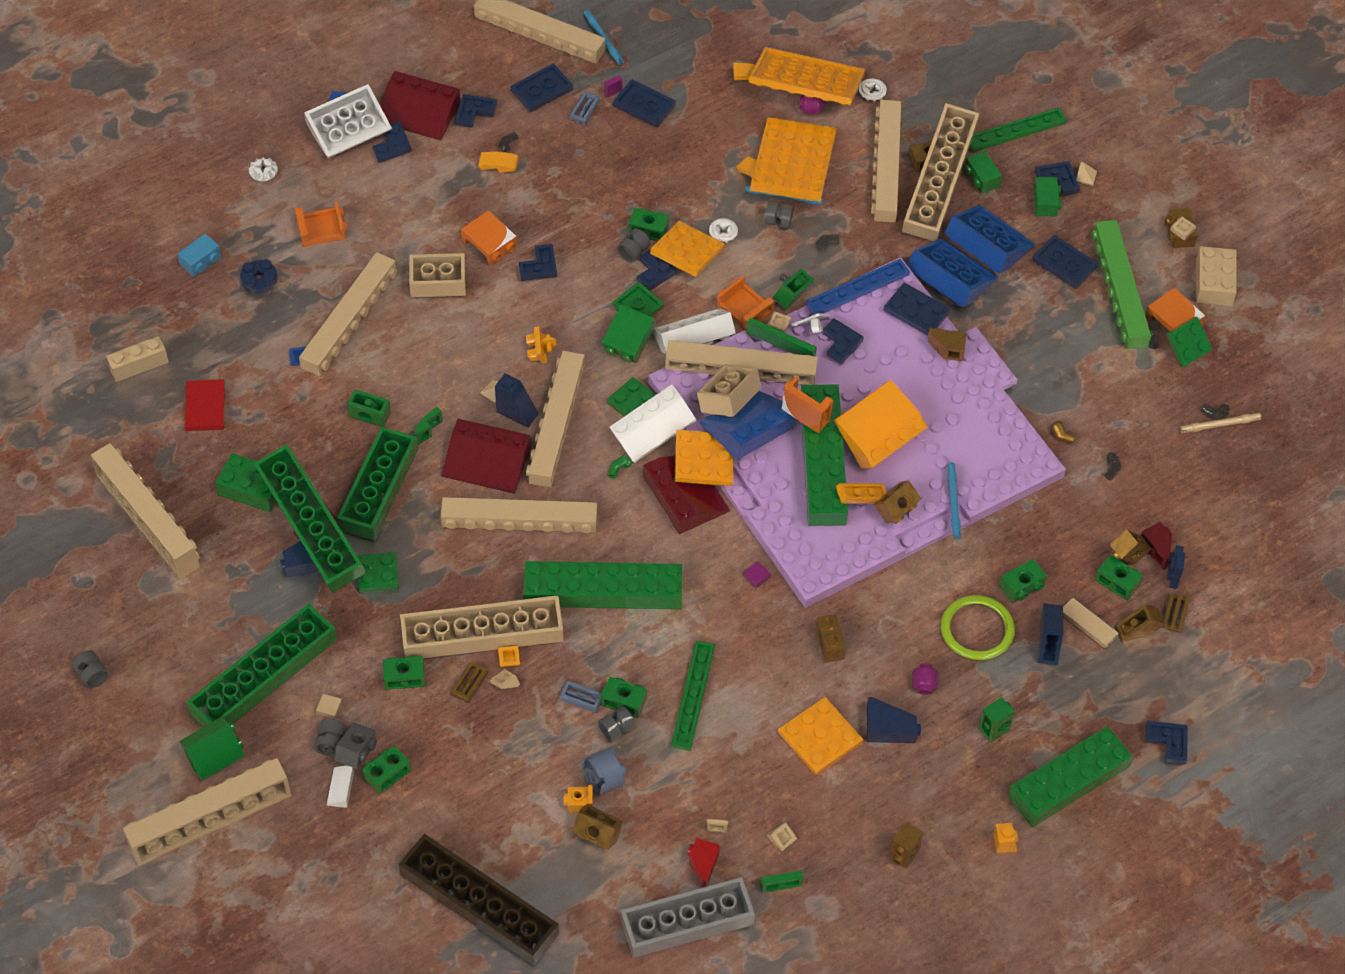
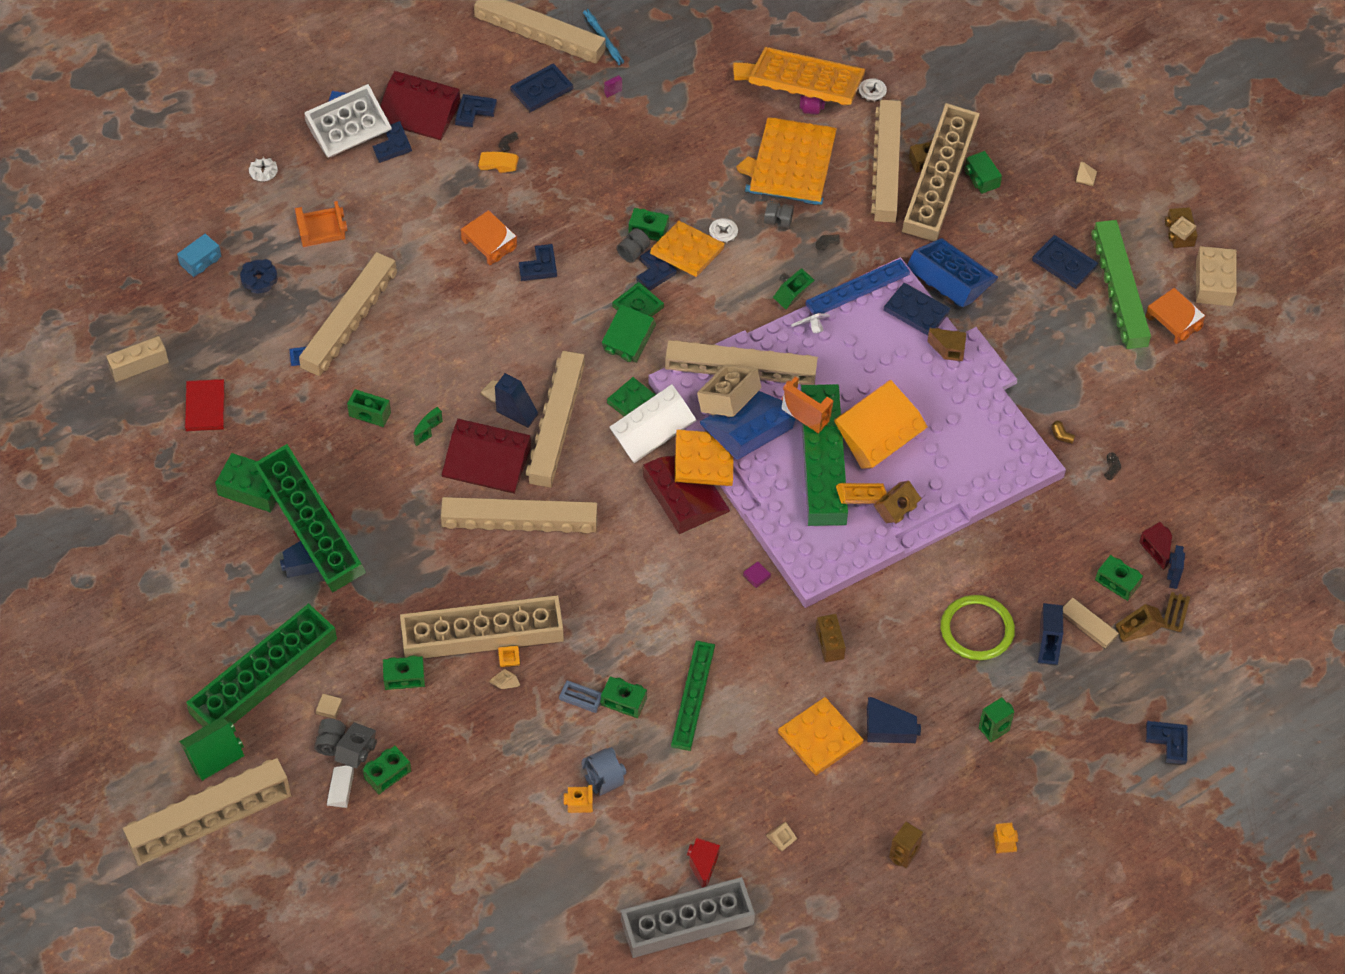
dark grey wheel [72,650,109,688] -> none
tan brick [91,443,200,580] -> none
green brick [337,426,418,541] -> none
green plate [357,552,399,593] -> none
dark brown brick [398,833,559,966] -> none
tan brick [409,253,466,297] -> none
pearl gold tile [451,661,488,703] -> none
green brick [524,561,682,610] -> none
light orange hips [526,326,557,364] -> none
sand blue tile [569,92,600,126] -> none
pearl gold brick [572,804,623,850] -> none
dark grey wheel [598,706,636,743] -> none
green arm [607,455,632,479] -> none
dark blue plate [613,79,676,128] -> none
white slope [653,308,736,354] -> none
tan slope [707,819,728,833] -> none
orange panel [717,276,774,331] -> none
green tile [746,318,817,357] -> none
green tile [760,870,803,893] -> none
tan tile [768,311,792,333] -> none
dark blue plate [822,318,864,365] -> none
magenta head [912,664,938,694] -> none
blue slope [944,205,1035,274] -> none
dark azure piece [947,462,961,539] -> none
green tile [969,107,1067,153] -> none
green brick [999,559,1047,603] -> none
green brick [1008,726,1133,827] -> none
dark blue plate [1034,161,1080,196] -> none
green brick [1034,177,1062,217] -> none
pearl gold brick [1110,529,1152,564] -> none
clear smoke arm [1148,320,1160,349] -> none
green plate [1166,317,1213,367] -> none
tan piece [1180,412,1261,434] -> none
clear smoke arm [1200,404,1230,419] -> none

